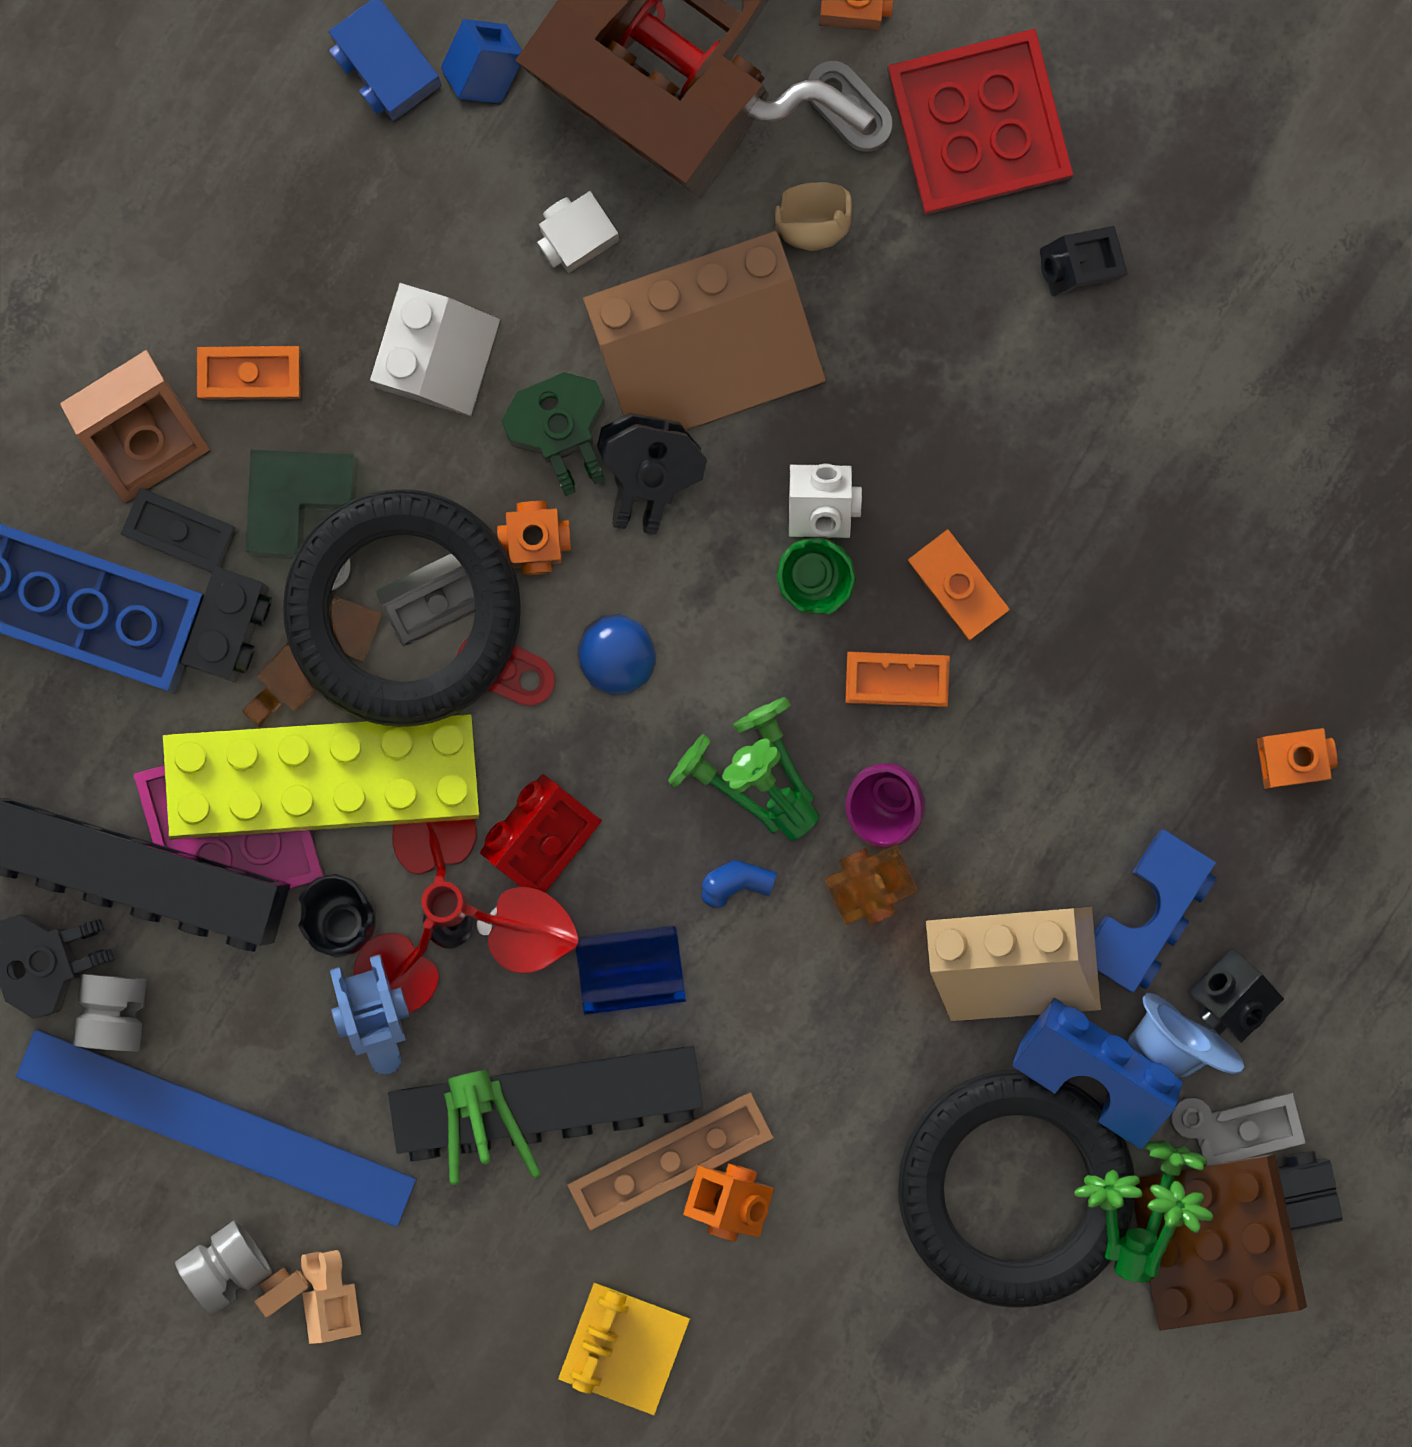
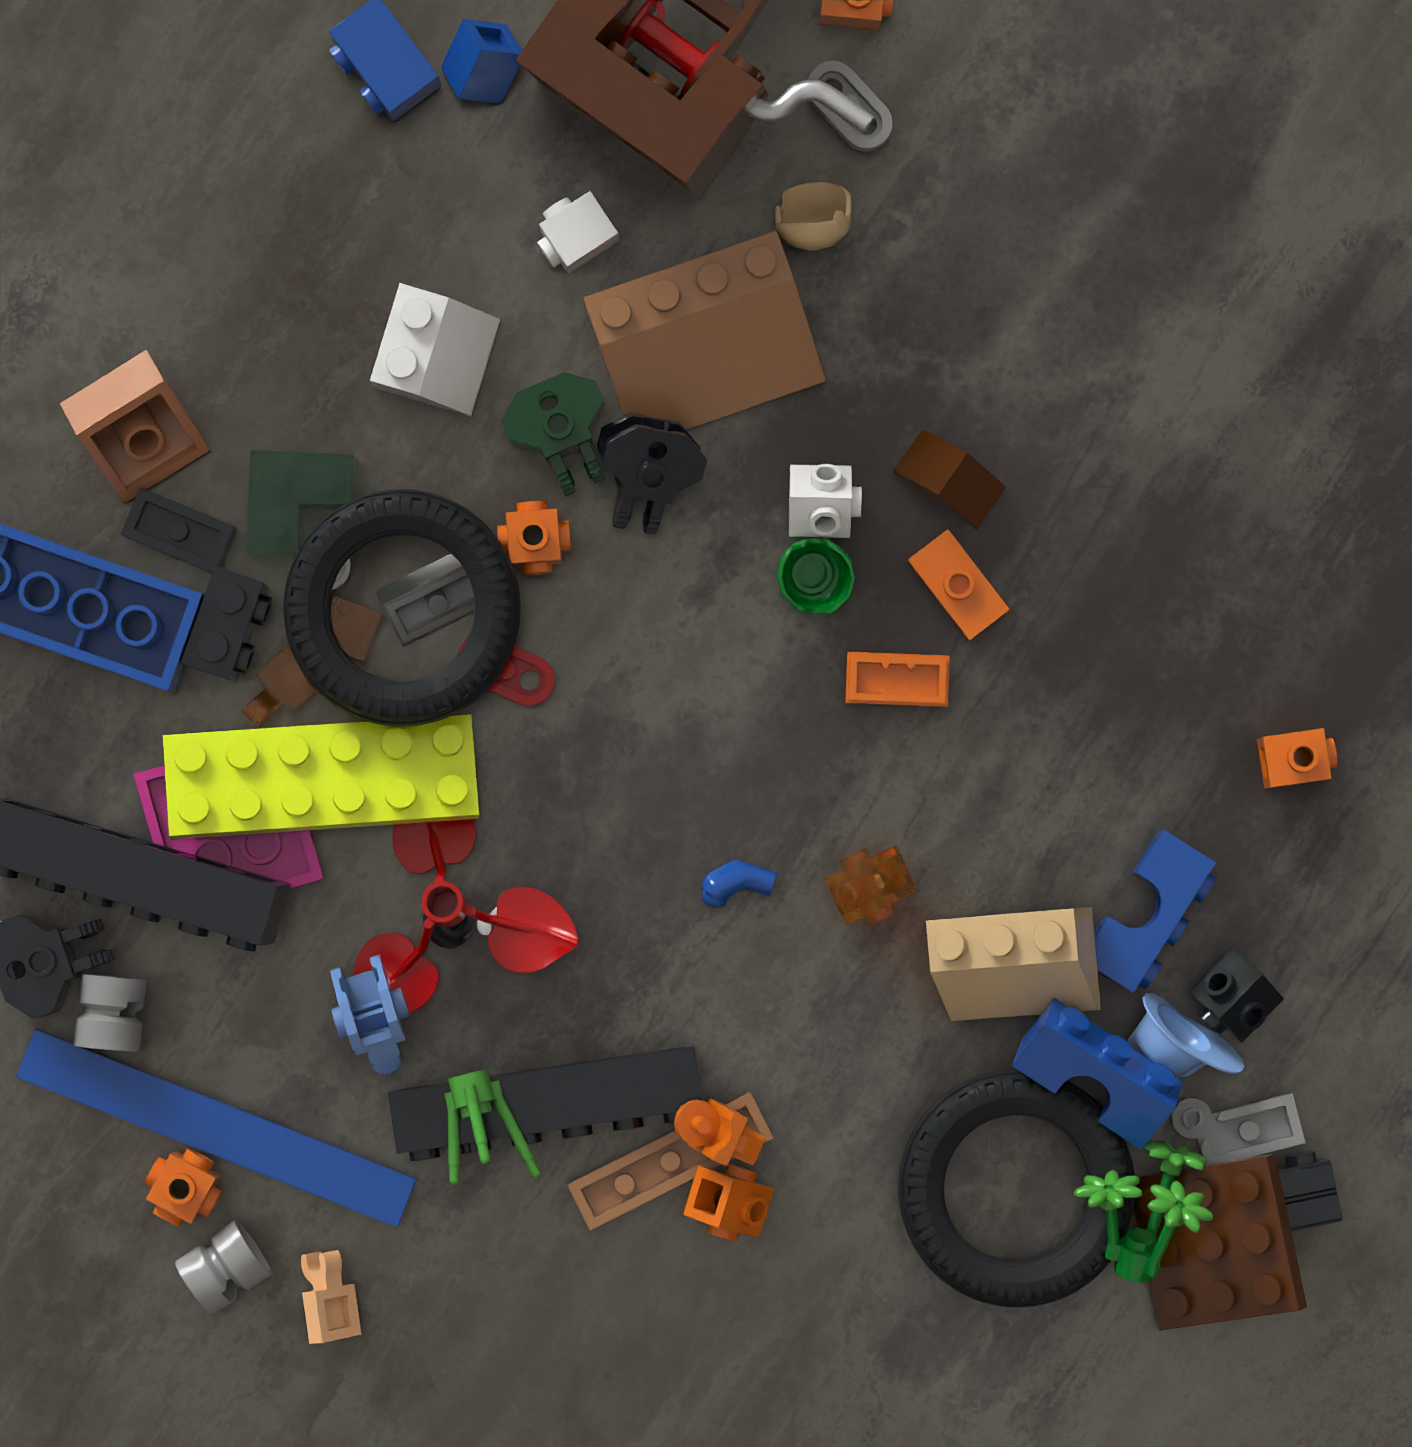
orange plate [197,346,301,400] -> none
medium nougat plate [254,1267,312,1318] -> none
black hair [298,874,376,958] -> none
red bracket [480,774,602,892] -> none
yellow hinge [558,1282,690,1415] -> none
clear blue panel [575,926,686,1015] -> none
blue hair [577,614,656,695] -> none
plant [668,697,820,841] -> none
magenta piece [845,763,925,847] -> none
red plate [887,28,1073,215] -> none
black bracket [1040,226,1128,296] -> none
none -> orange brick [144,1148,223,1227]
none -> orange hips [674,1097,766,1166]
none -> reddish brown slope [894,430,1006,529]

